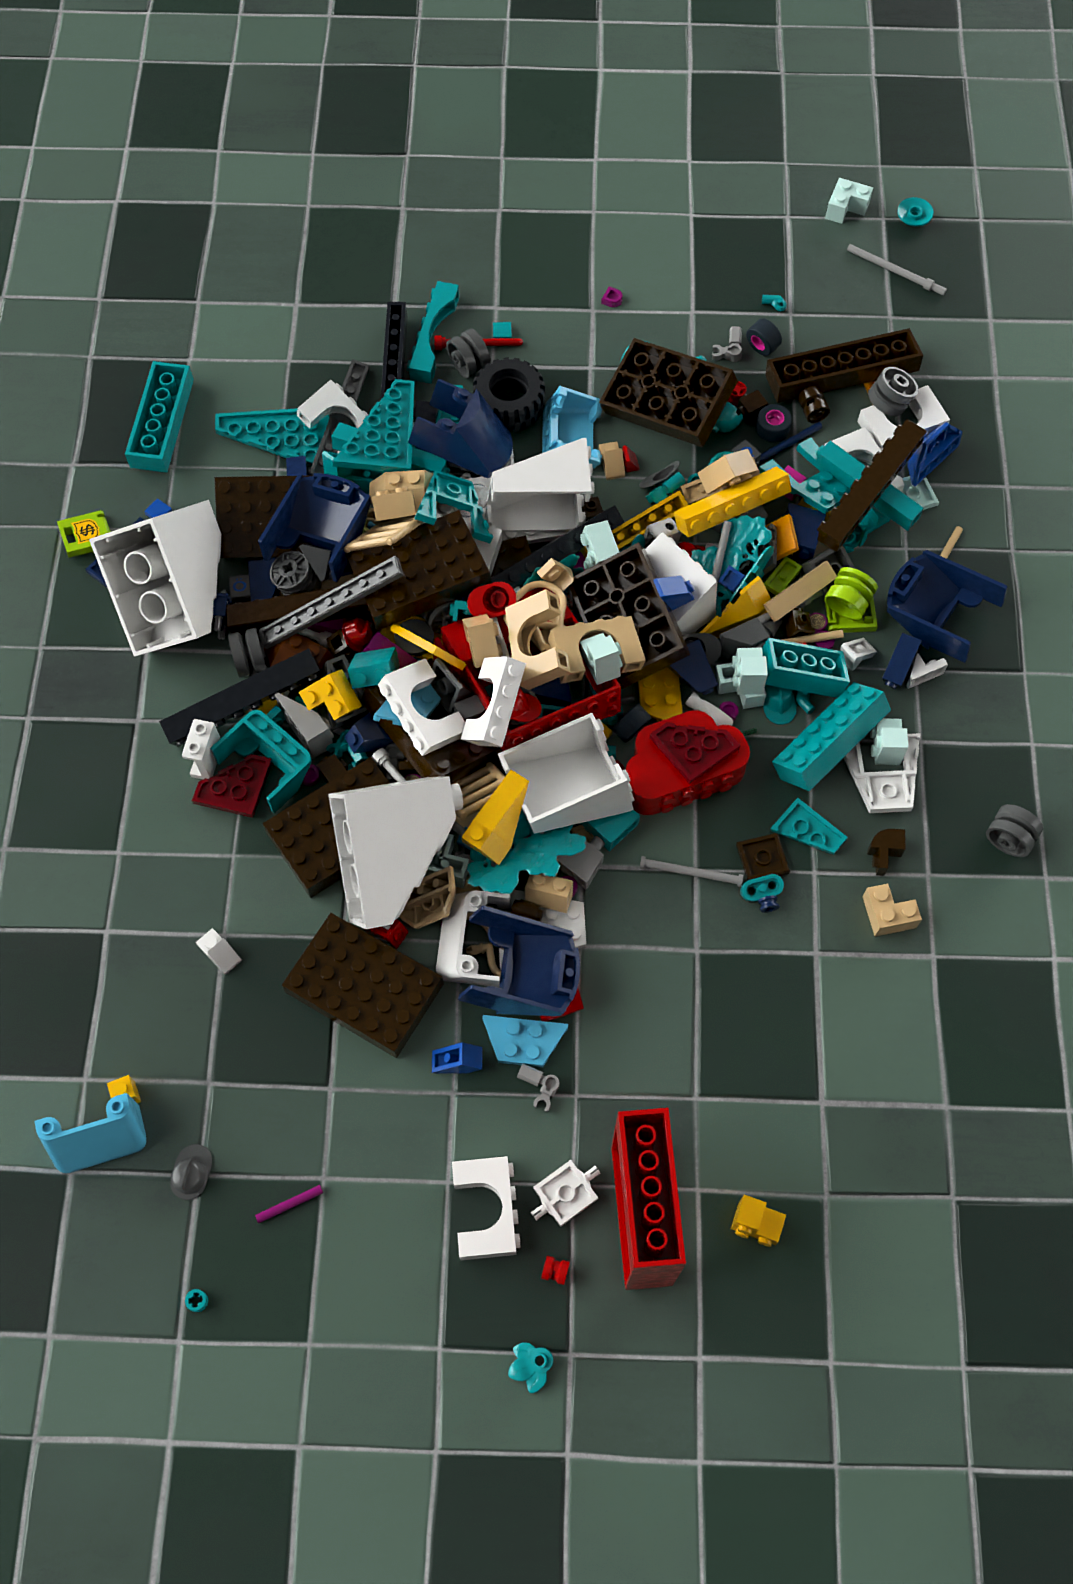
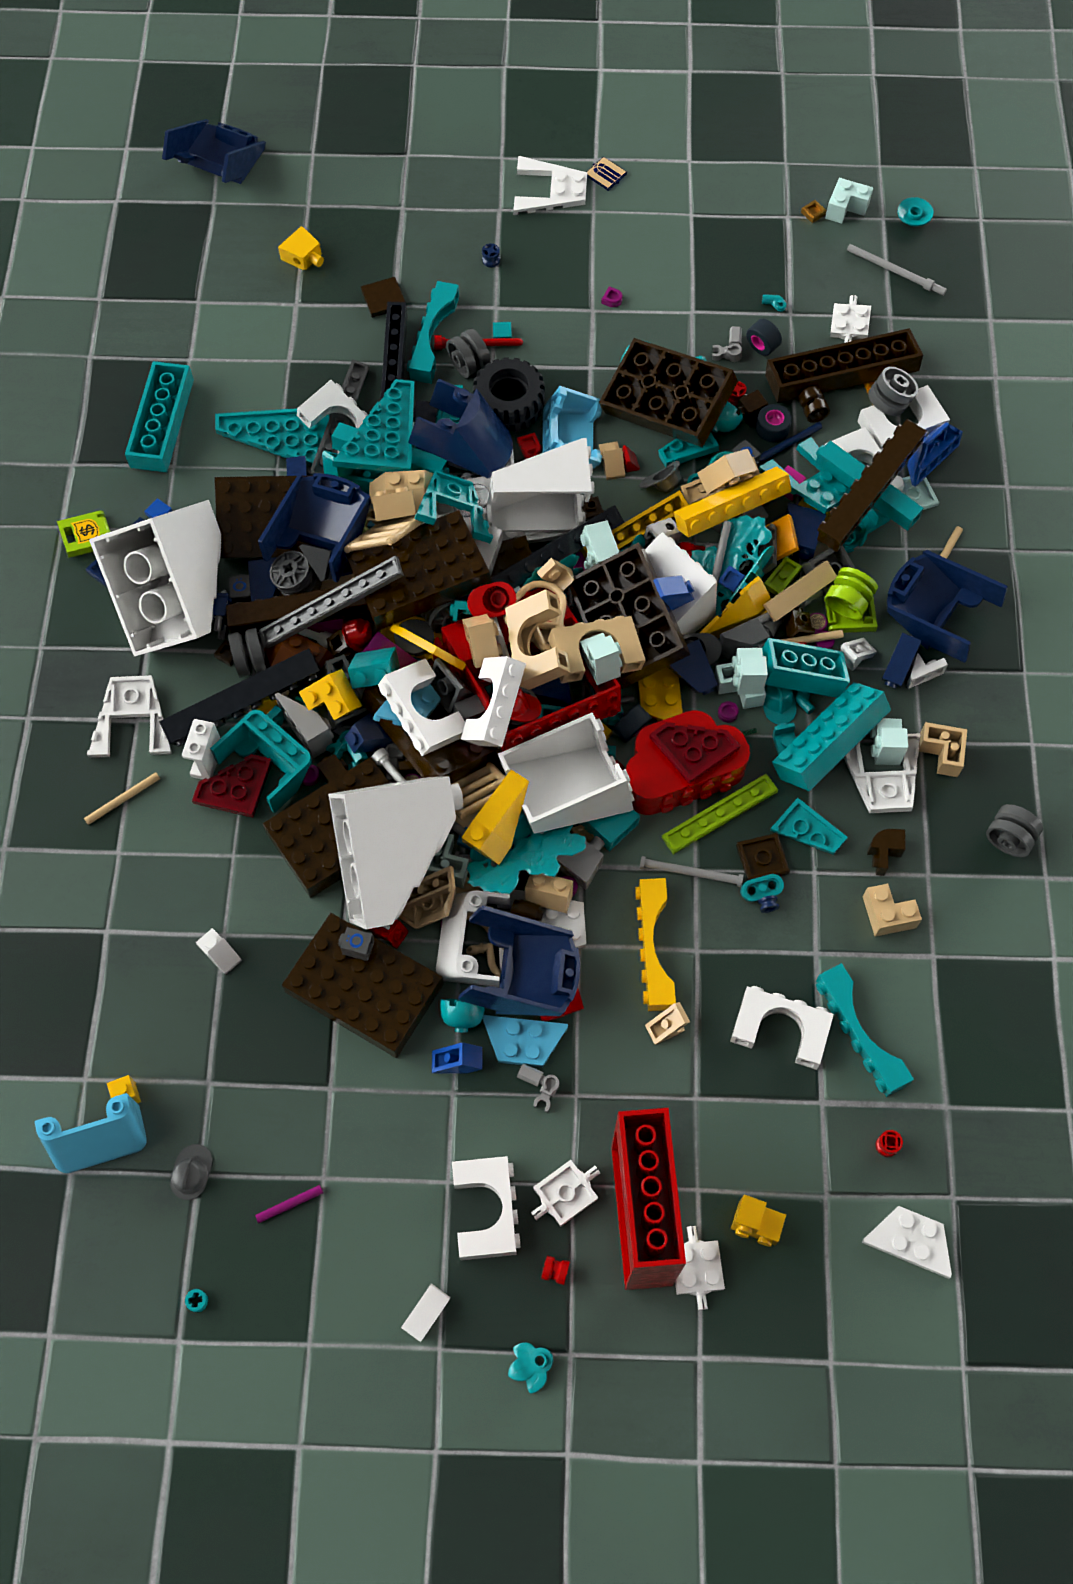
teal bar [645,472,686,504] -> none
white piece [685,692,734,726] -> none
none -> tan bar [84,772,160,825]
none -> white wing [87,675,172,758]
none -> dark blue windscreen [162,119,266,184]
none -> dark brown tile [214,639,234,667]
none -> yellow torso [278,226,324,270]
none -> dark grey brick [338,927,375,961]
none -> dark brown tile [360,277,405,318]
none -> white slope [401,1283,451,1342]
none -> teal cylinder [440,998,485,1033]
none -> dark blue wheel [482,243,500,268]
none -> white wing [514,156,587,215]
none -> red tile [517,432,542,460]
none -> piece [587,157,627,191]
none -> yellow arch [635,878,676,1011]
none -> tan slope [645,1002,690,1045]
none -> teal wing [658,433,719,467]
none -> lime tile [661,774,778,854]
none -> white plate [675,1226,725,1310]
none -> white arch [730,986,834,1070]
none -> teal bracket [772,722,796,755]
none -> pearl gold tile [801,200,827,223]
none -> teal arch [816,963,914,1097]
none -> white plate [830,295,871,343]
none -> white wing [862,1206,952,1279]
none -> red wheel [876,1130,903,1157]
none -> tan brick [919,722,967,777]

